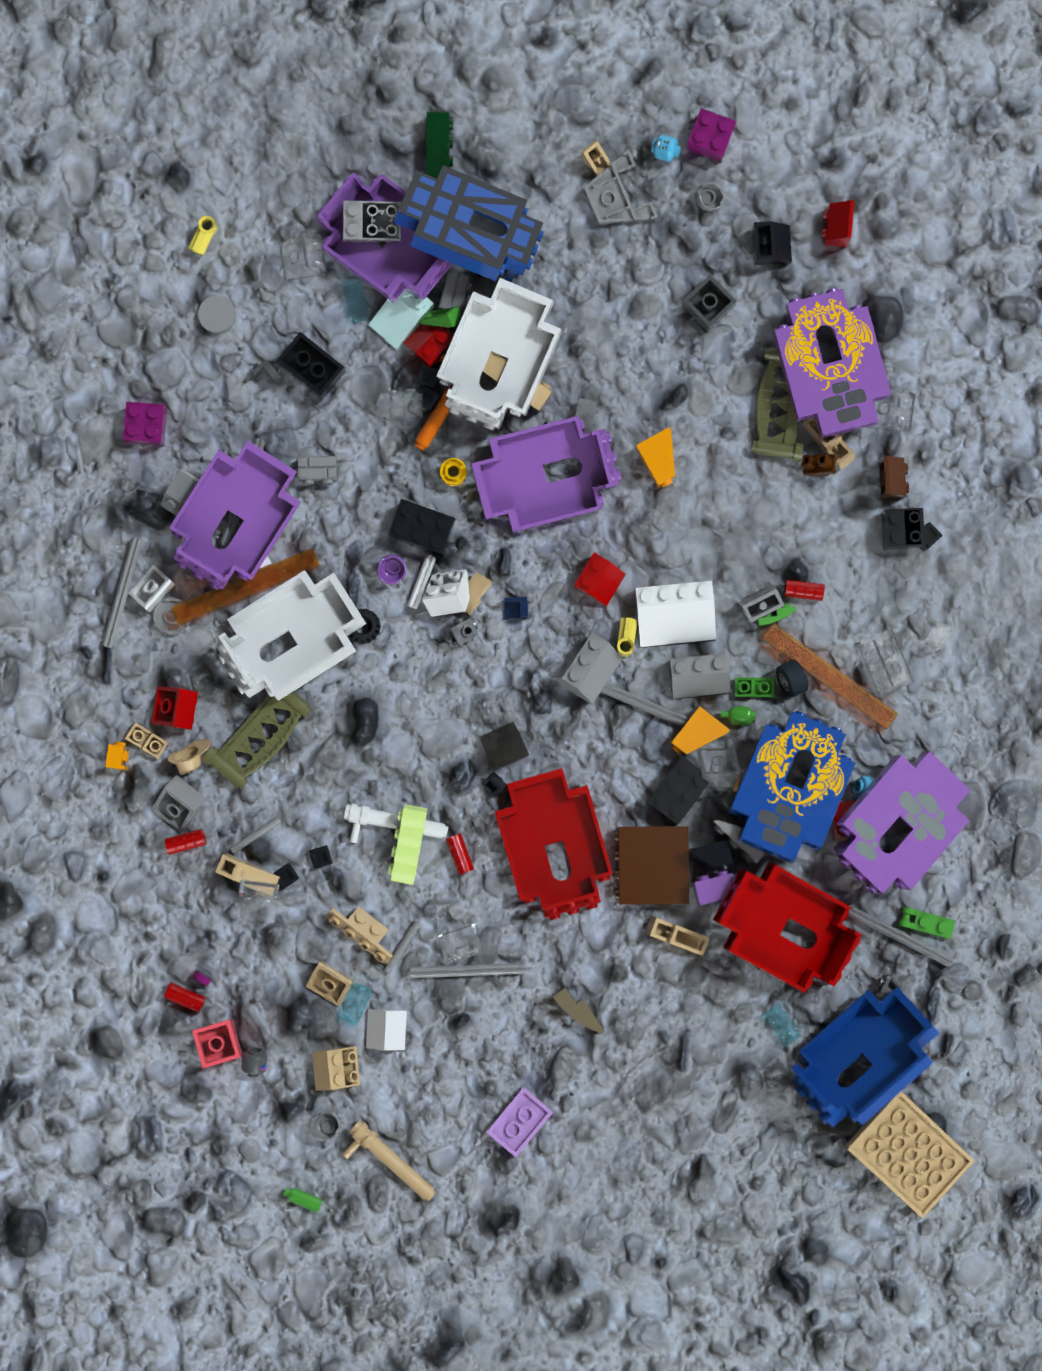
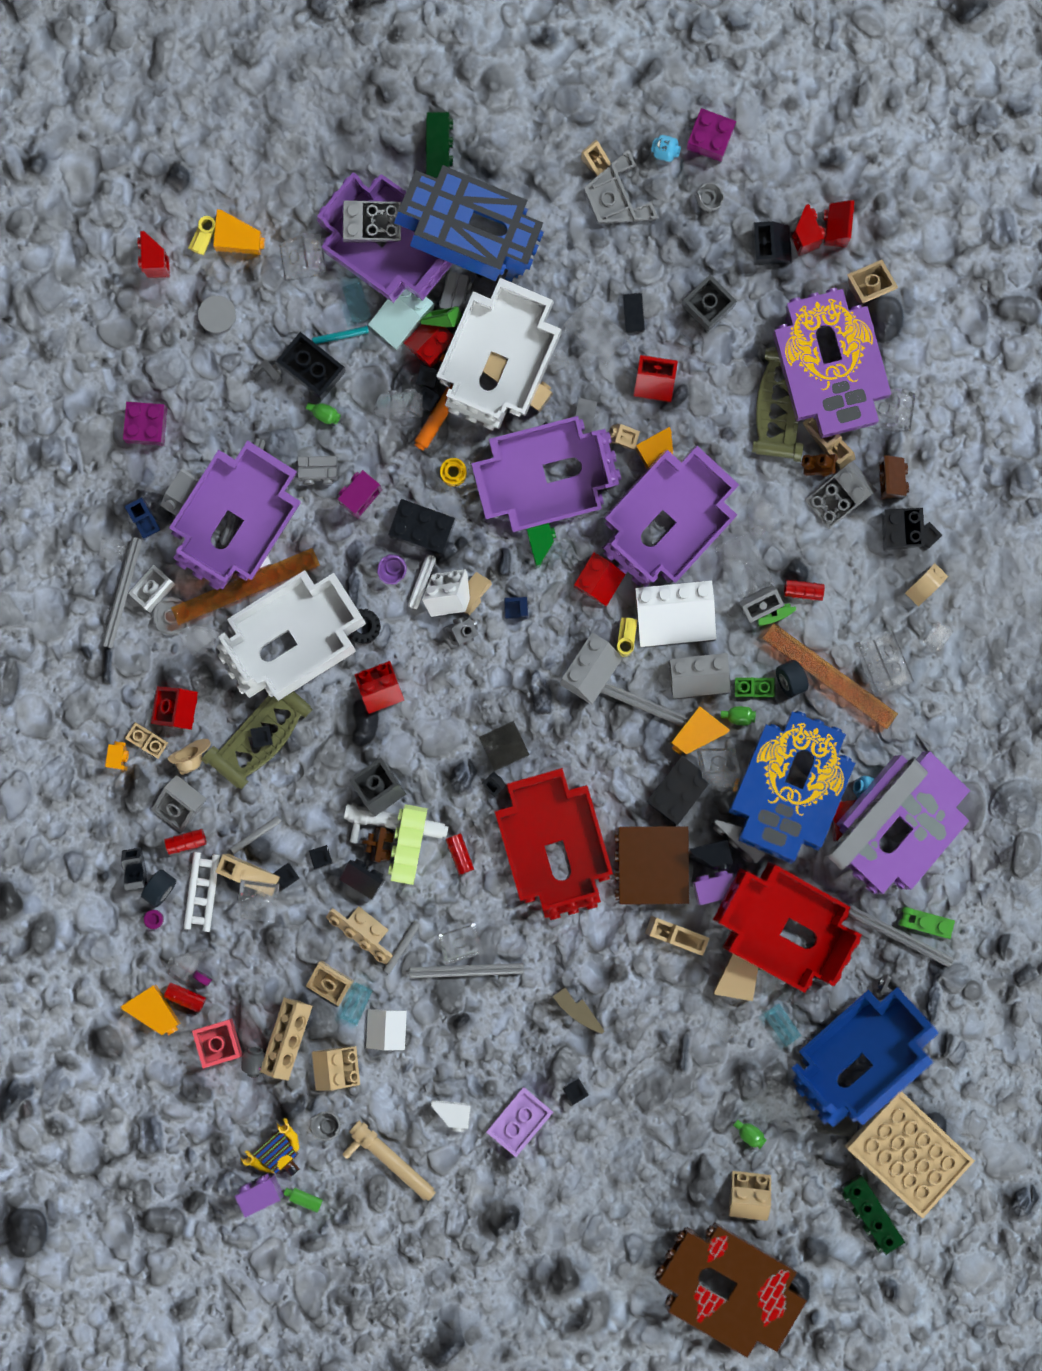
none -> light orange slope [120,985,181,1036]
none -> black brick [121,847,147,891]
none -> dark blue brick [125,497,161,539]
none -> red slope [137,231,170,278]
none -> black wheel [141,870,176,907]
none -> magenta tile [144,910,164,929]
none -> white bar [183,852,220,932]
none -> light orange slope [213,209,265,255]
none -> medium lavender brick [235,1173,284,1218]
none -> torso [240,1118,300,1177]
none -> black plate [250,725,273,748]
none -> tan brick [260,997,312,1081]
none -> bright green plant [306,402,341,425]
none -> teal bar [312,326,369,344]
none -> magenta brick [338,470,382,519]
none -> black slope [339,859,385,900]
none -> dark grey brick [349,758,406,816]
none -> red slope [354,661,405,714]
none -> reddish brown hips [361,826,394,862]
none -> white slope [431,1100,471,1132]
none -> green slope [527,523,556,568]
none -> black tile [562,1078,589,1105]
none -> medium lavender panel [602,446,739,587]
none -> tan bracket [608,424,640,450]
none -> black tile [623,293,645,333]
none -> red slope [633,355,678,402]
none -> reddish brown panel [655,1222,807,1358]
none -> tan slope [713,953,758,1001]
none -> tan slope [729,1171,771,1221]
none -> bright green plant [733,1119,767,1149]
none -> red slope [791,204,825,256]
none -> light grey slope [805,461,877,529]
none -> light grey beam [827,758,928,870]
none -> dark green brick [841,1174,906,1255]
none -> tan slope [847,260,898,304]
none -> tan brick [905,563,948,607]

